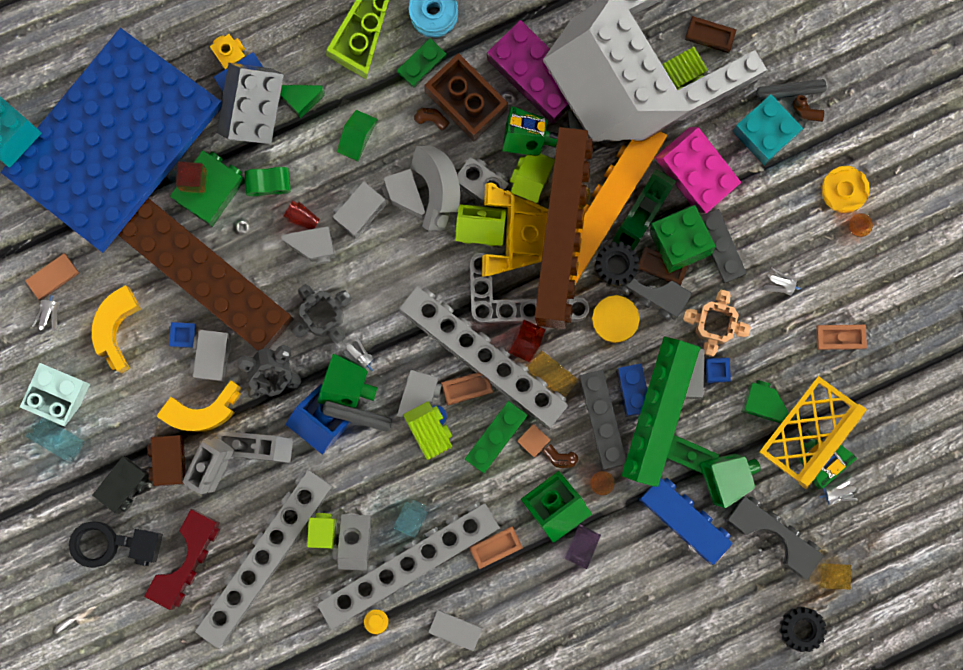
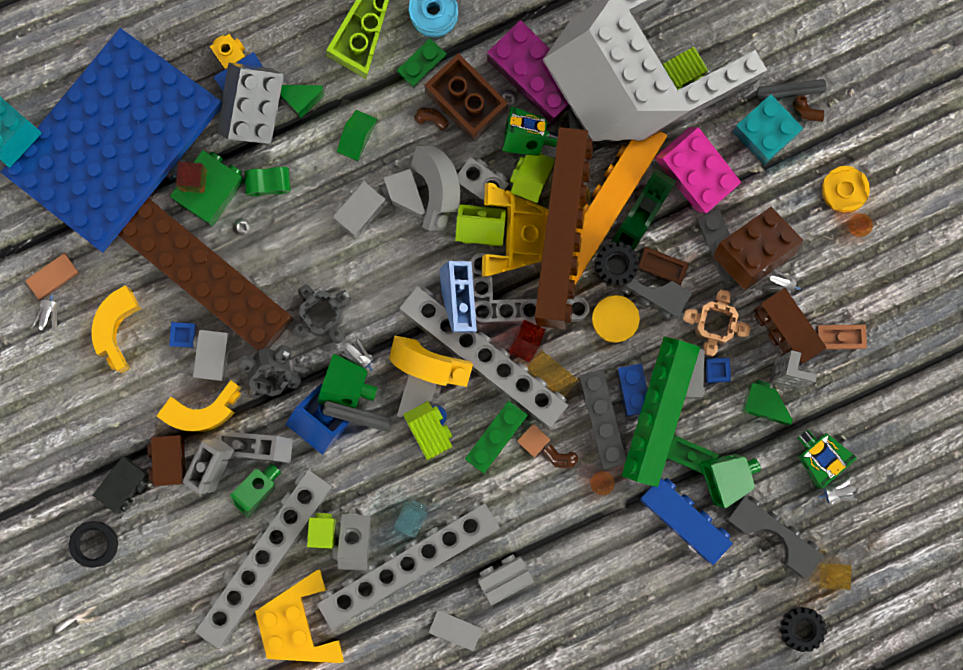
light aqua slope [20,363,90,426] -> none
clear light blue panel [25,417,85,462] -> none
black brick [115,529,163,566] -> none
dark red arch [144,509,220,610] -> none
light grey slope [281,226,336,264] -> none
clear red cone [283,200,320,229] -> none
yellow plate [364,609,388,634] -> none
nougat tile [441,372,493,406] -> none
nougat tile [469,526,523,569] -> none
green slope [521,471,592,543] -> none
clear purple slope [563,524,601,569] -> none
green brick [649,205,716,273] -> none
reddish brown tile [685,16,737,53] -> none
yellow fence [759,376,867,489] -> none
none -> green torso [230,463,281,518]
none -> yellow wing [255,569,345,663]
none -> yellow arch [389,336,473,387]
none -> medium blue slope [439,261,477,333]
none -> light grey brick [477,554,534,606]
none -> reddish brown brick [713,207,804,291]
none -> reddish brown brick [754,288,827,366]
none -> light grey fence [770,350,817,390]

